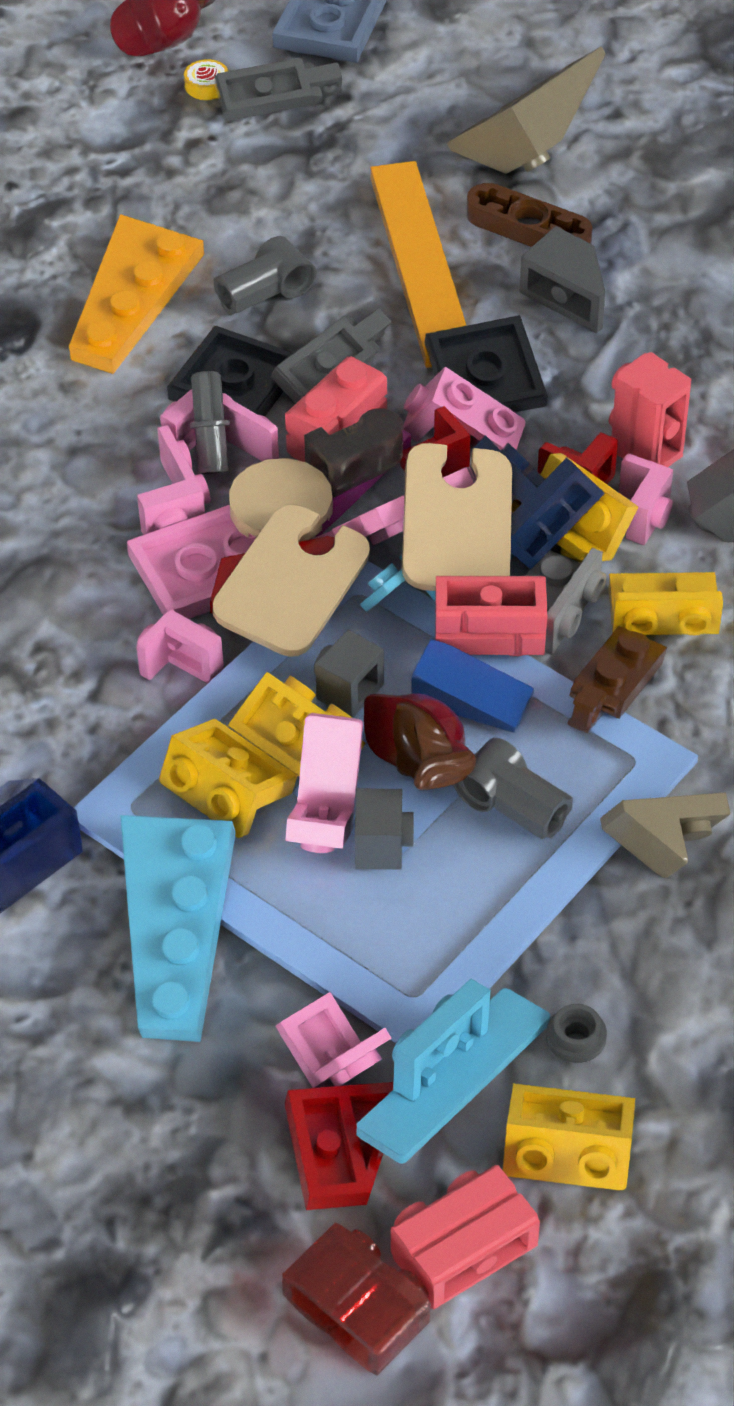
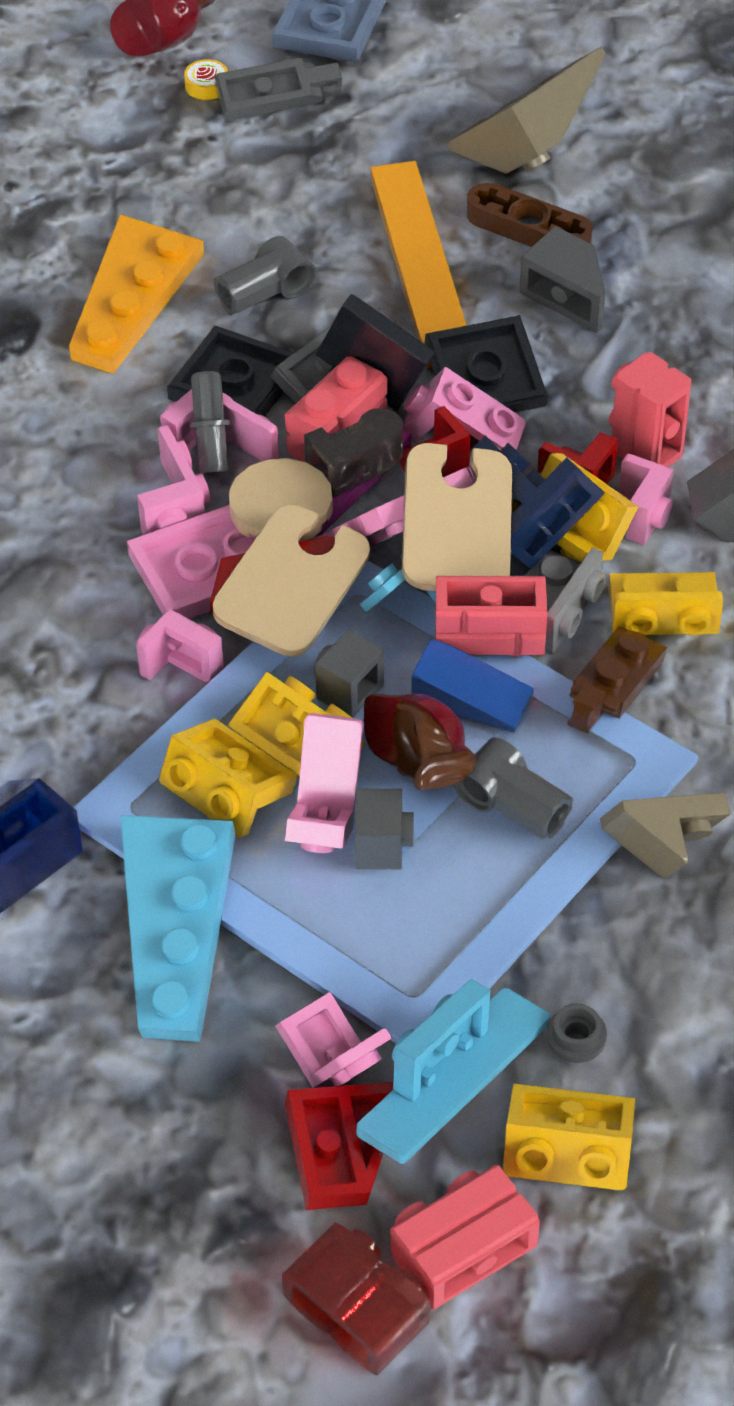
none -> black tile [316,294,435,412]

